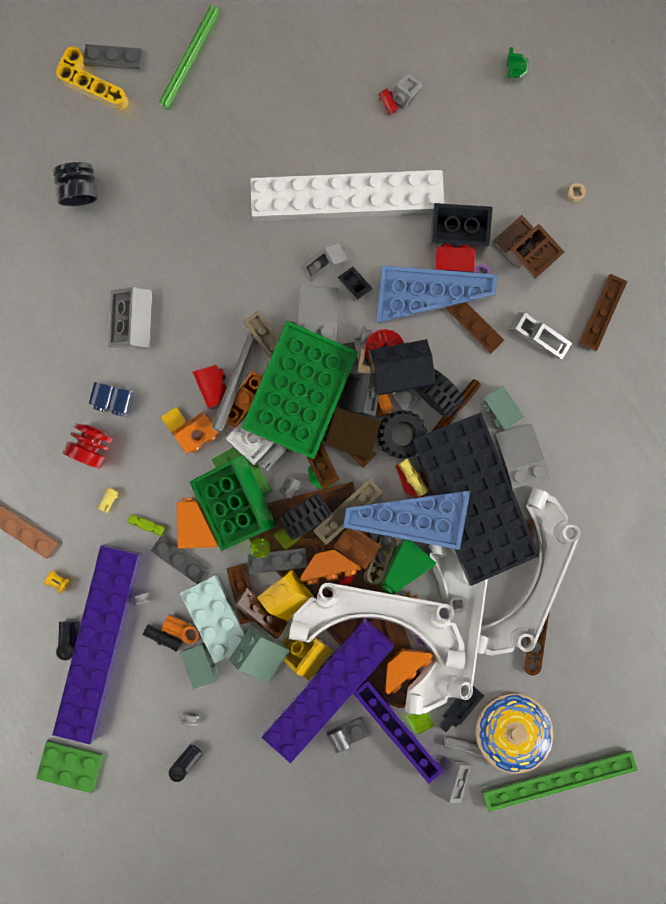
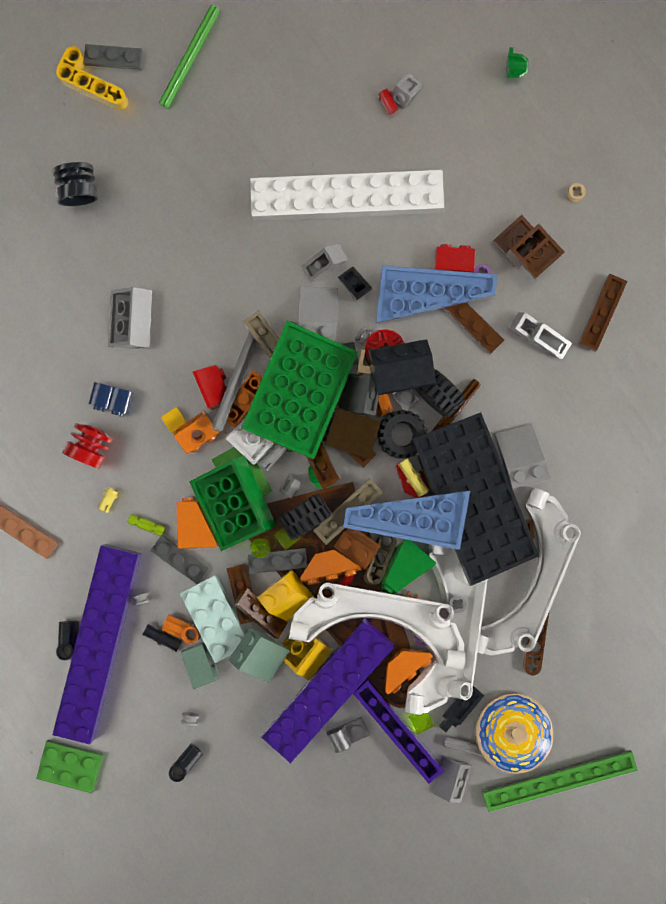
yellow bush [44,570,70,594] -> none
black slope [430,203,493,247] -> none
sand green brick [481,385,524,431] -> none

